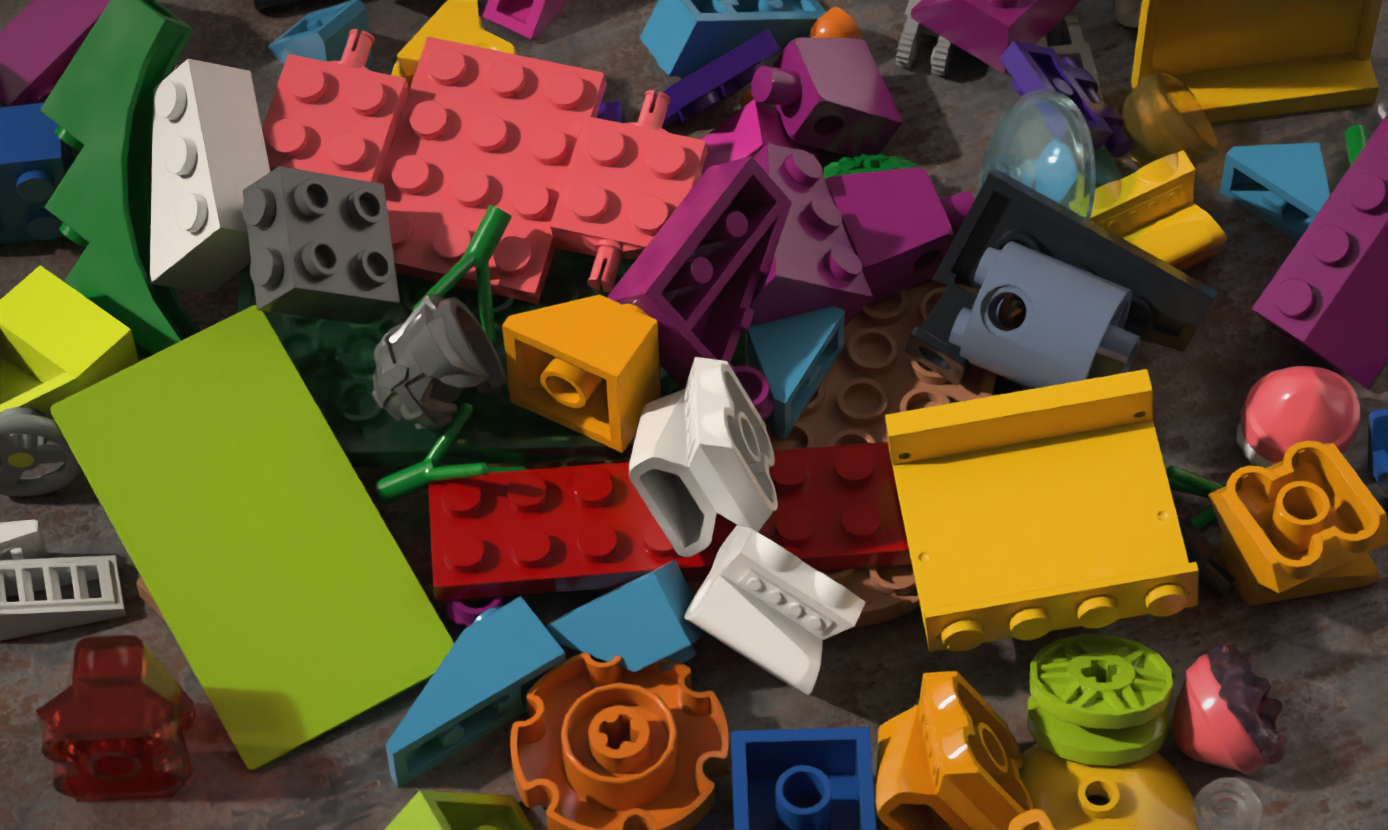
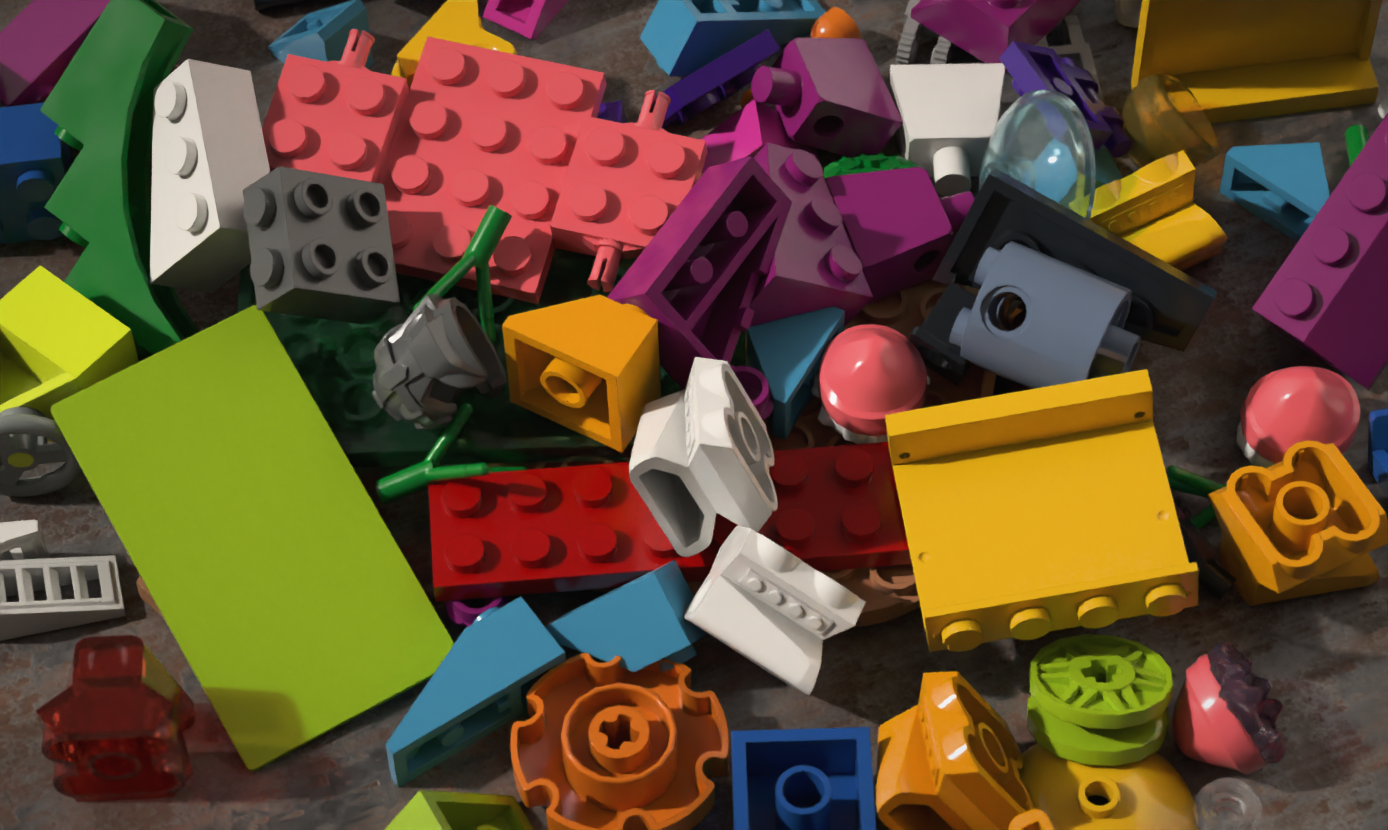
none -> coral hair [811,324,930,444]
none -> white torso [889,63,1005,197]

